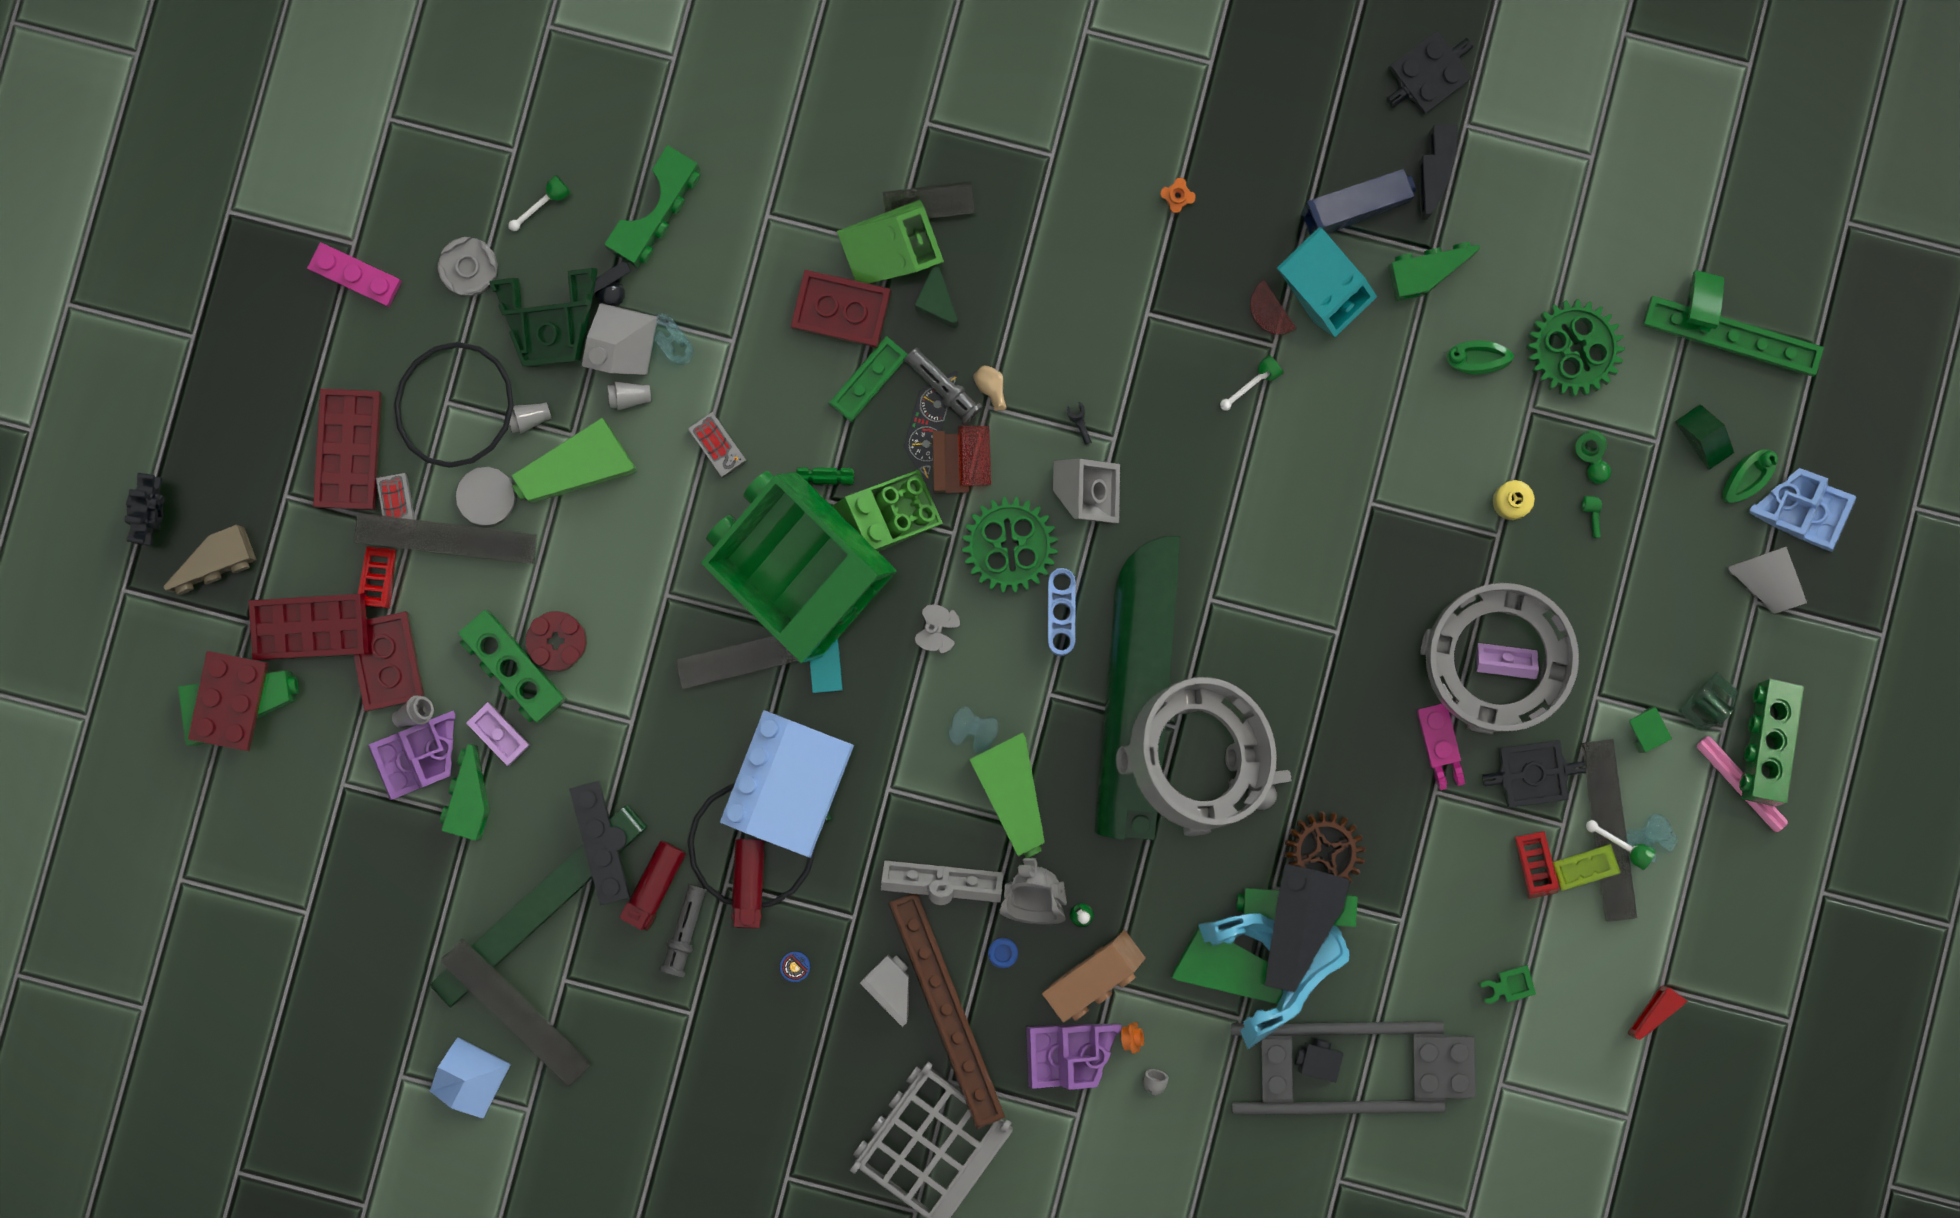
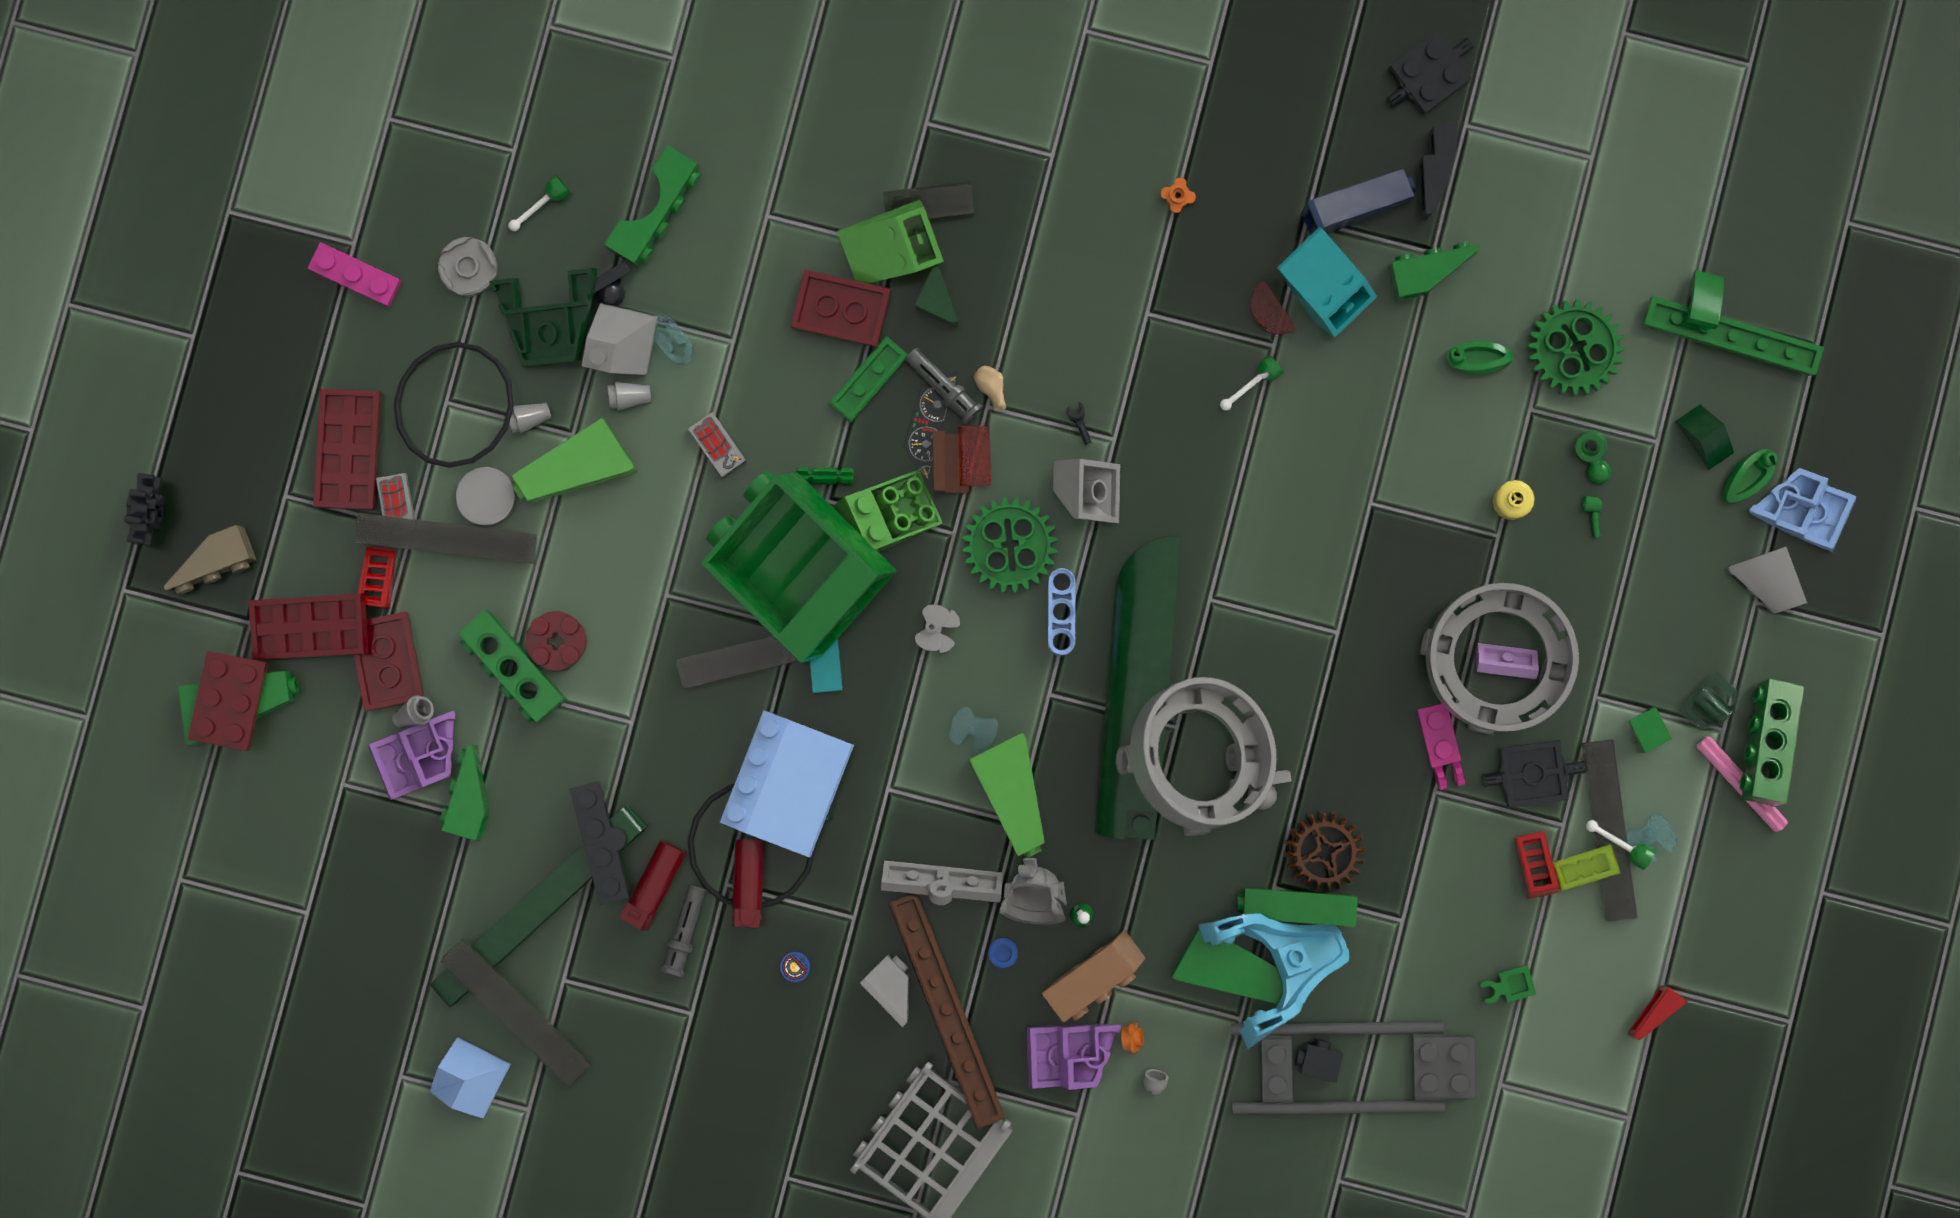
lavender plate [466,702,531,766] -> none
black wedge [1265,864,1350,993] -> none

